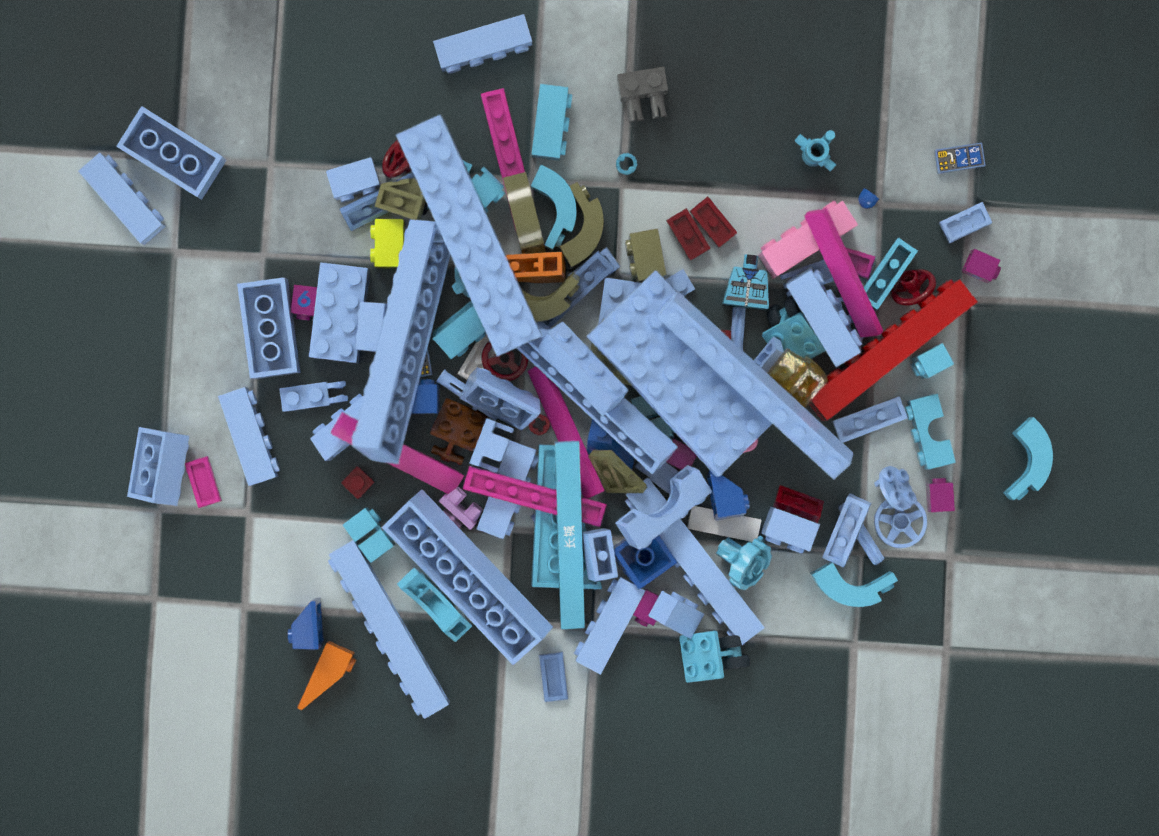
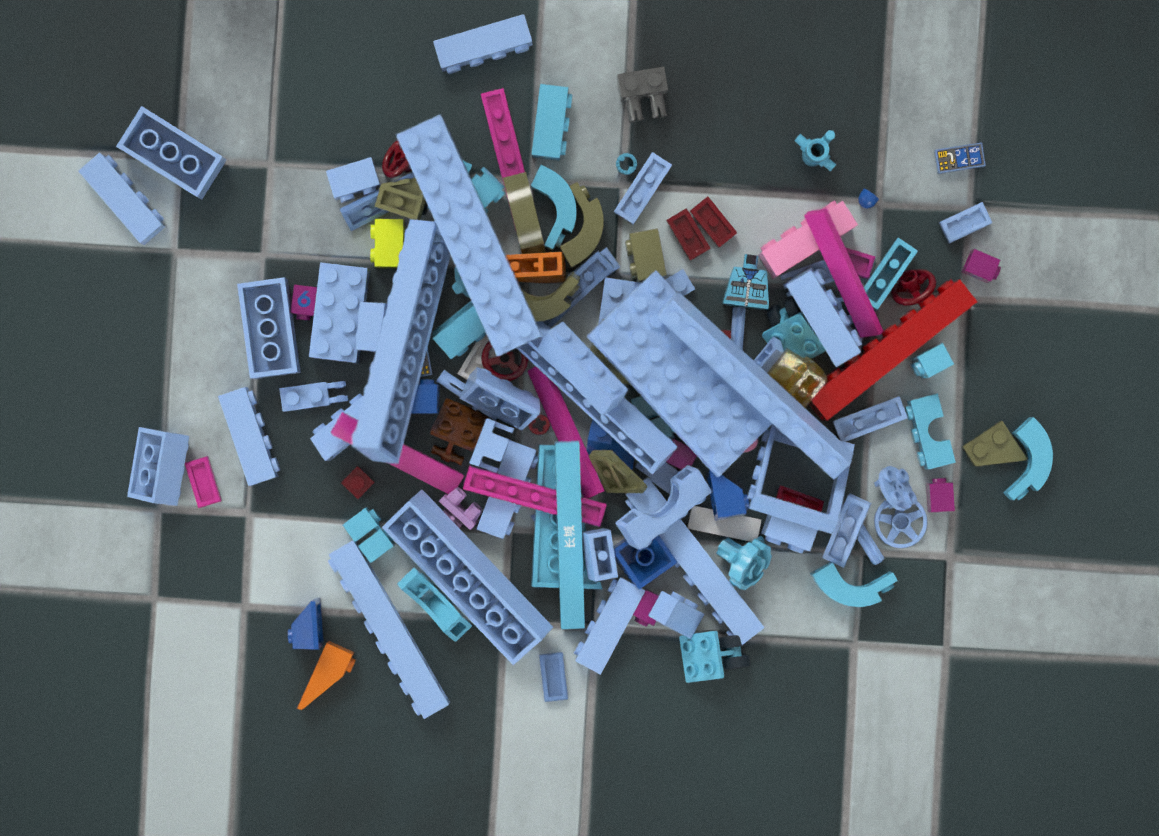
none -> light blue plate [614,152,672,225]
none -> light blue window [747,423,855,534]
none -> olive wing [962,421,1027,466]

